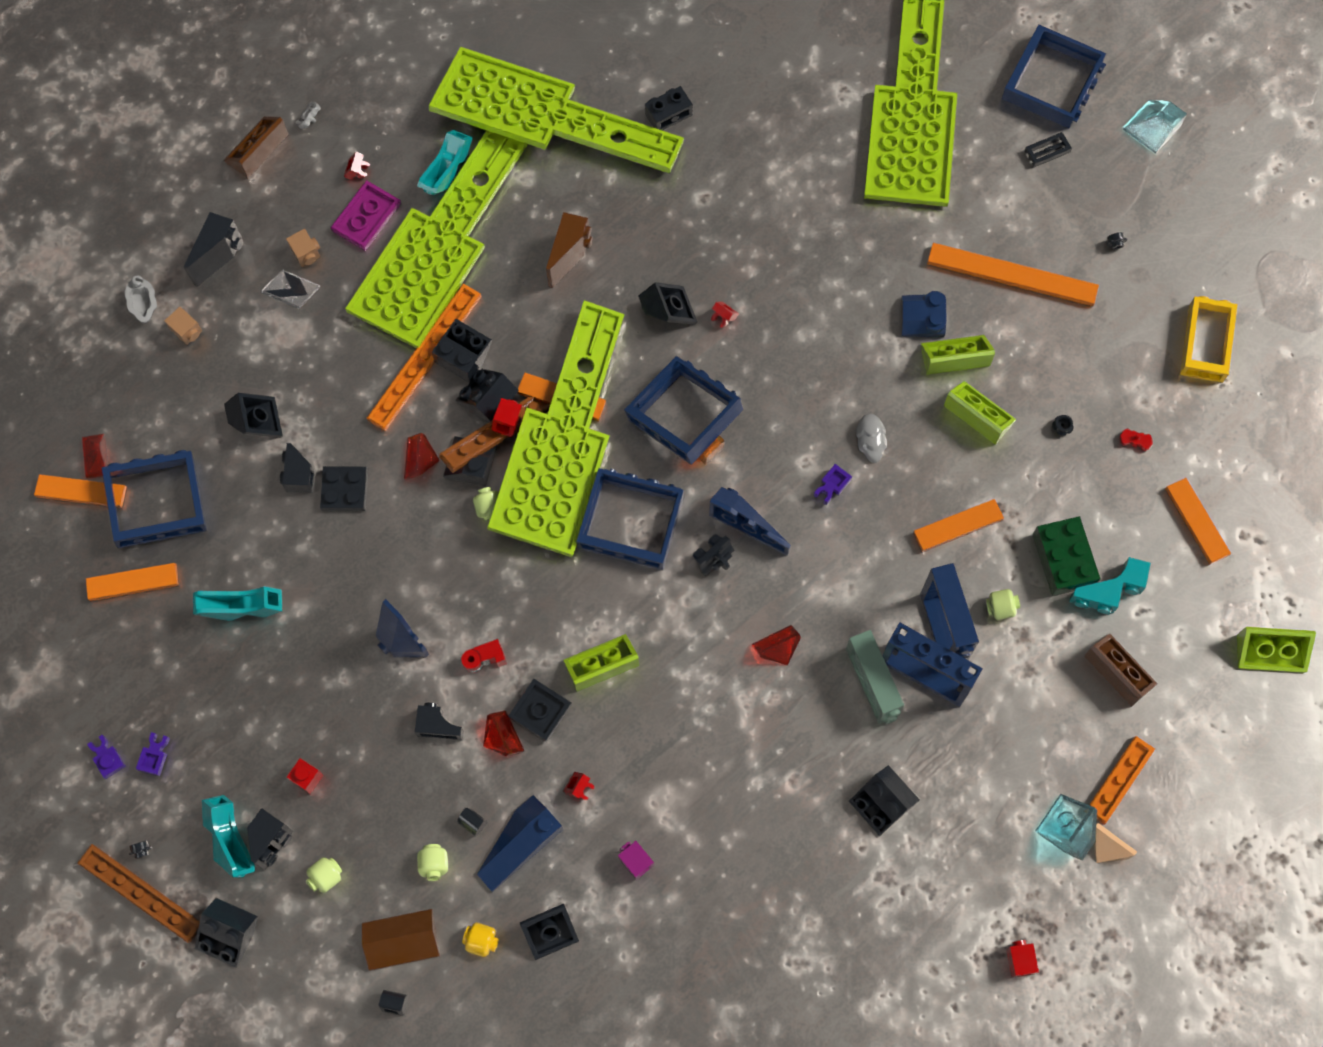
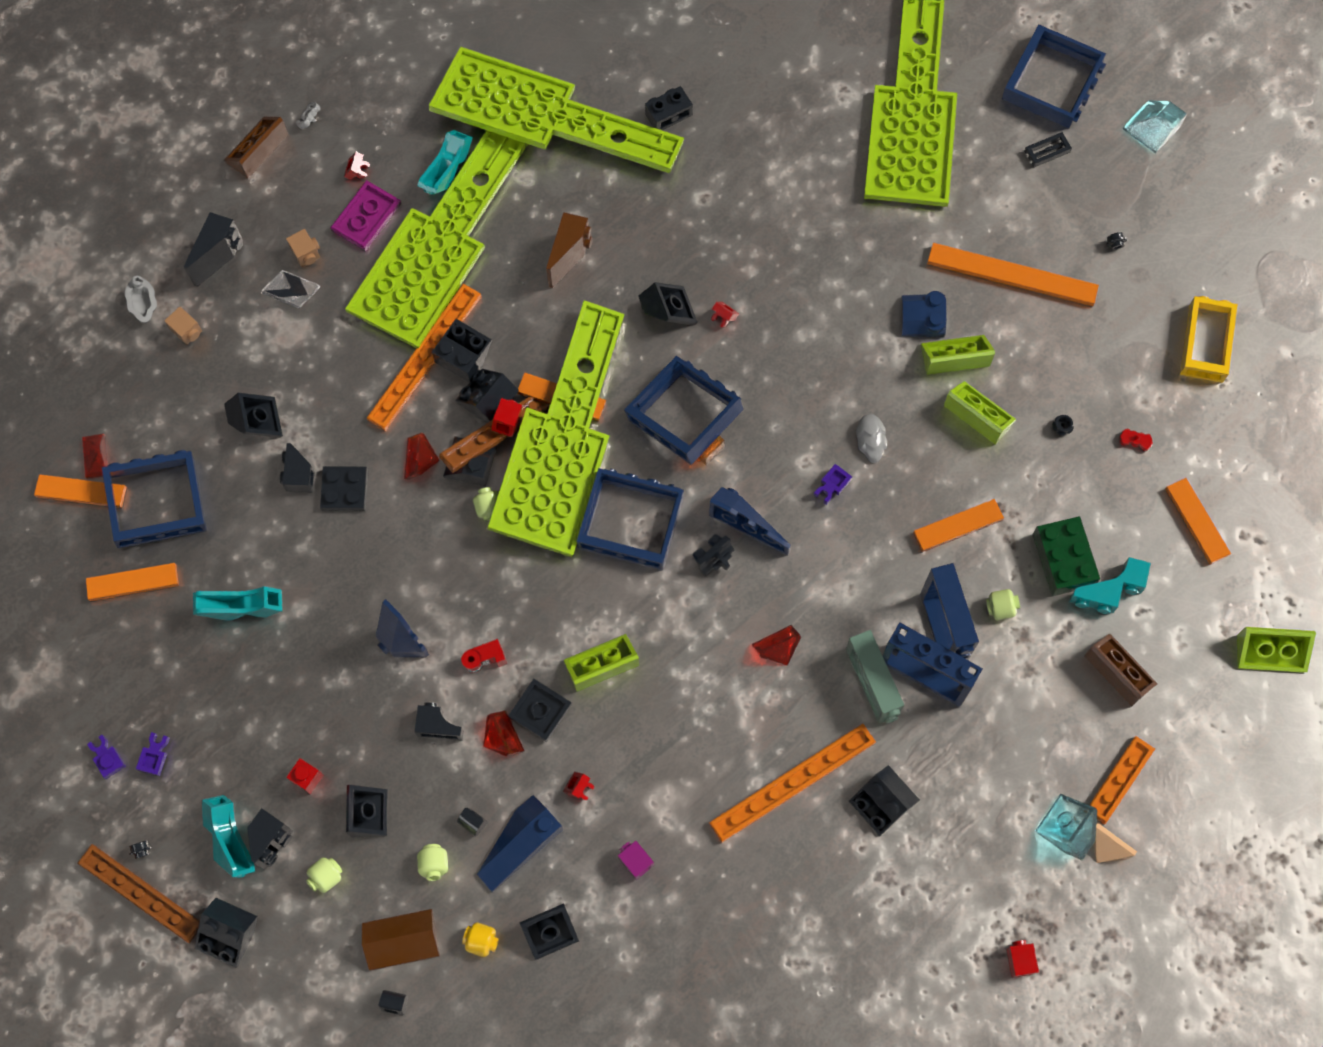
none -> black slope [346,785,388,837]
none -> orange tile [709,724,876,843]

